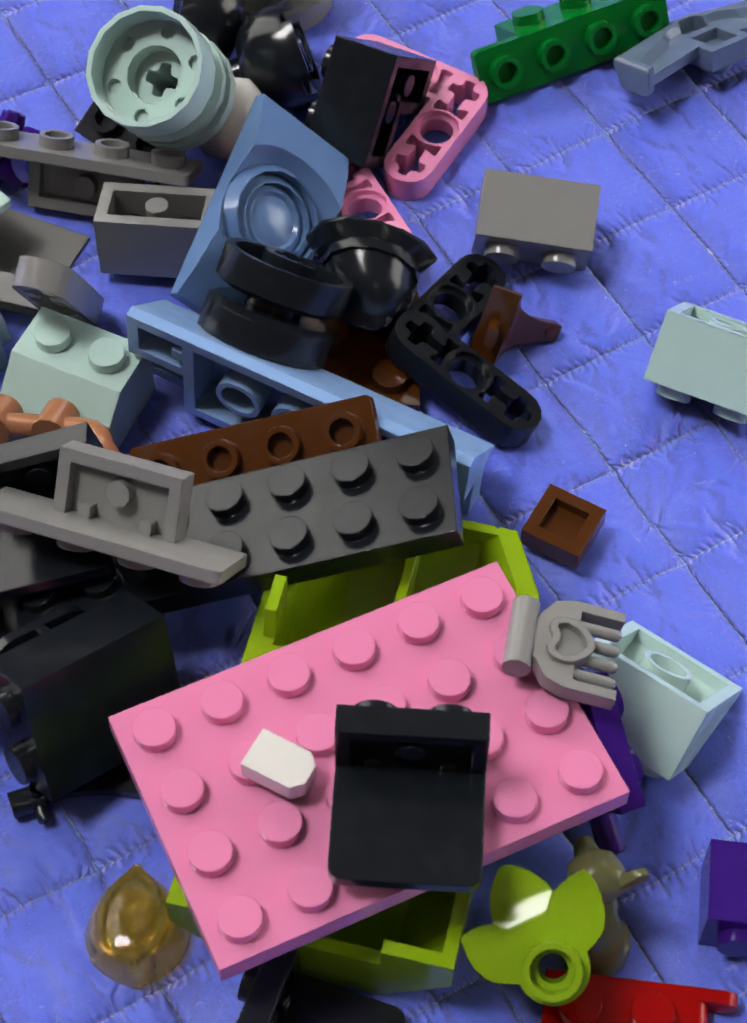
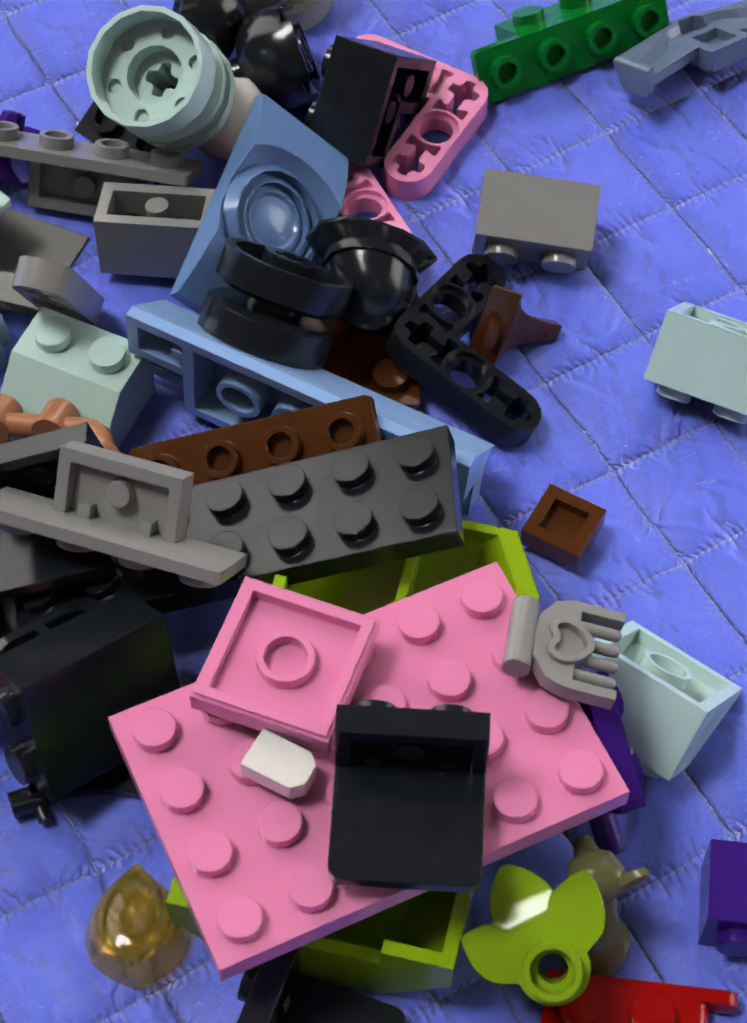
none -> bright pink plate [189,576,380,754]

